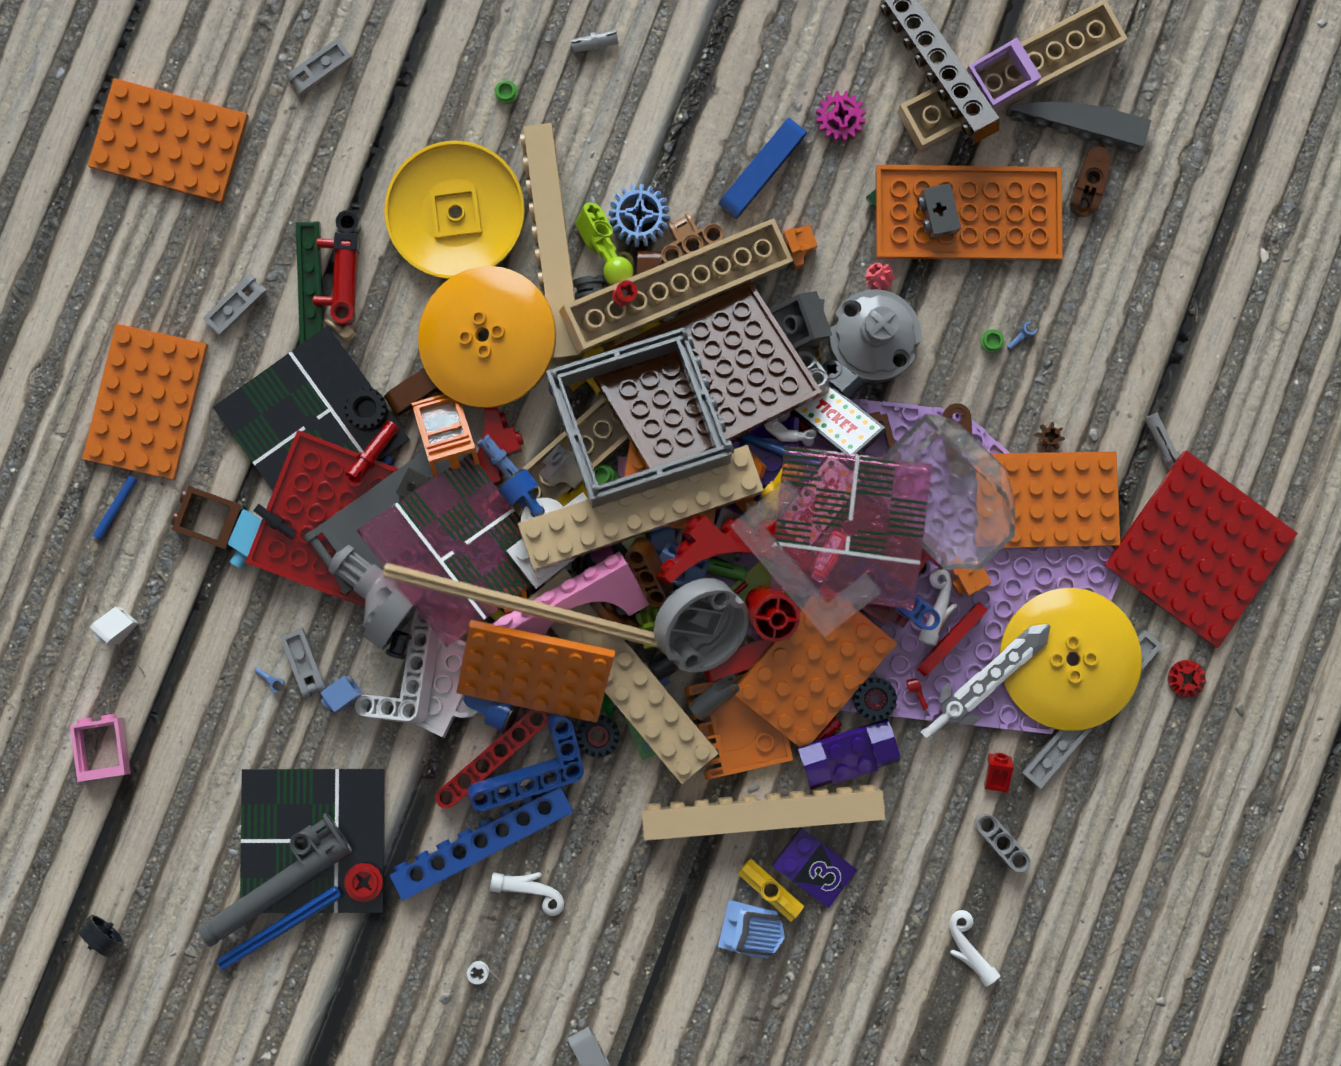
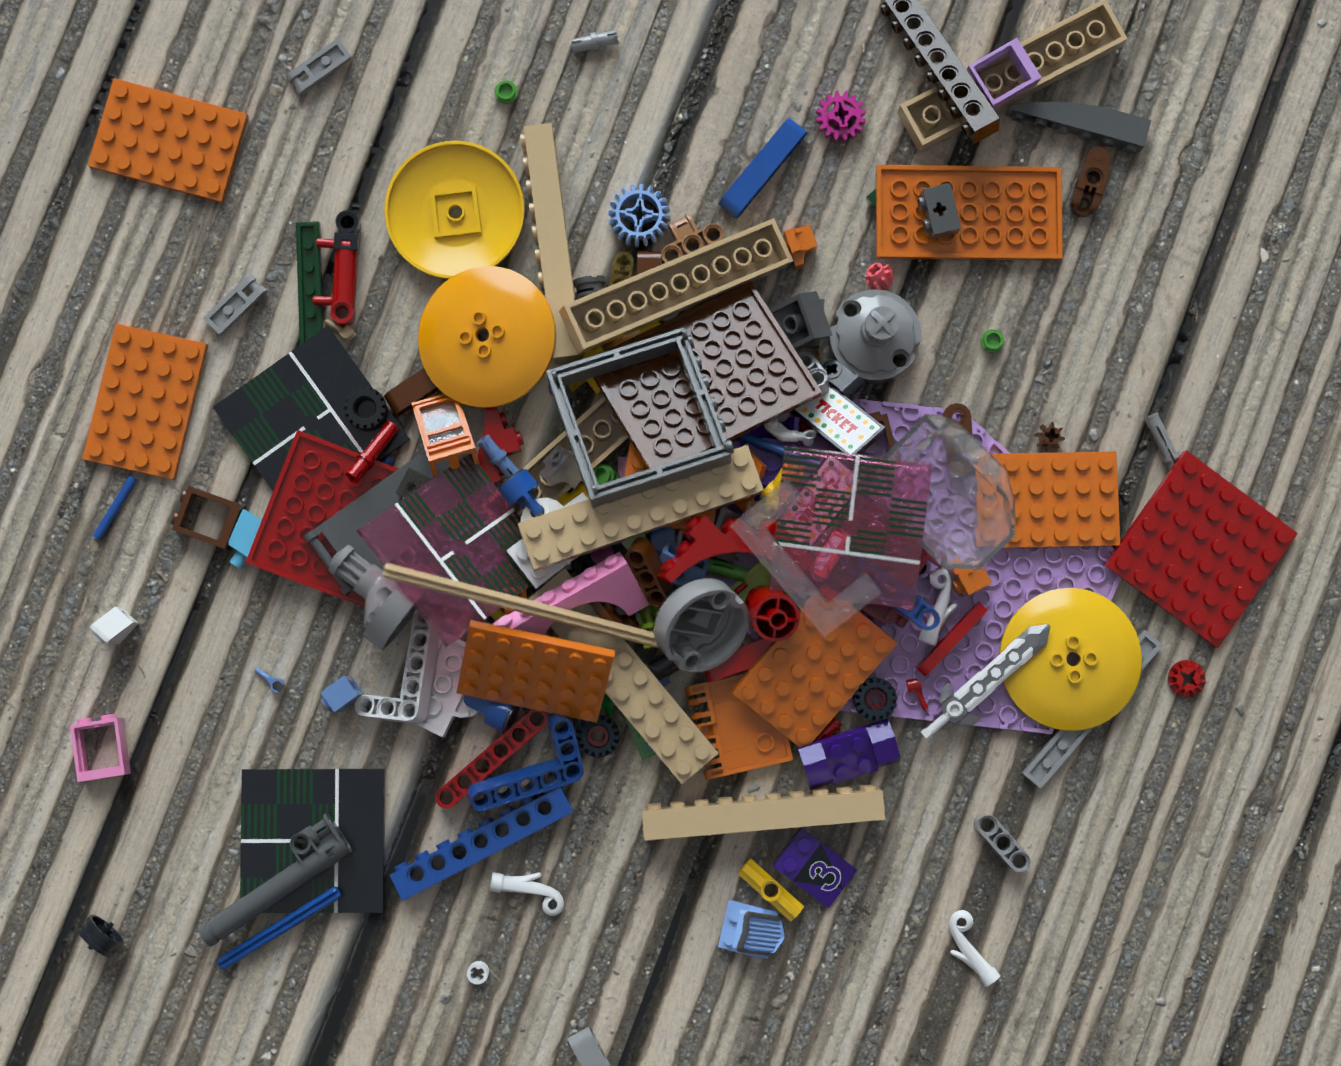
black bar [253,504,297,540] -> none
light grey plate [280,628,327,699] -> none
red gear [344,863,383,902] -> none
black bush [385,630,412,659] -> none
lime beam [575,202,633,285] -> none
red bush [612,280,638,307] -> none
dark grey piece [689,674,739,721] -> none
red bracket [984,753,1014,793] -> none
medium blue hand [1007,321,1037,350] -> none

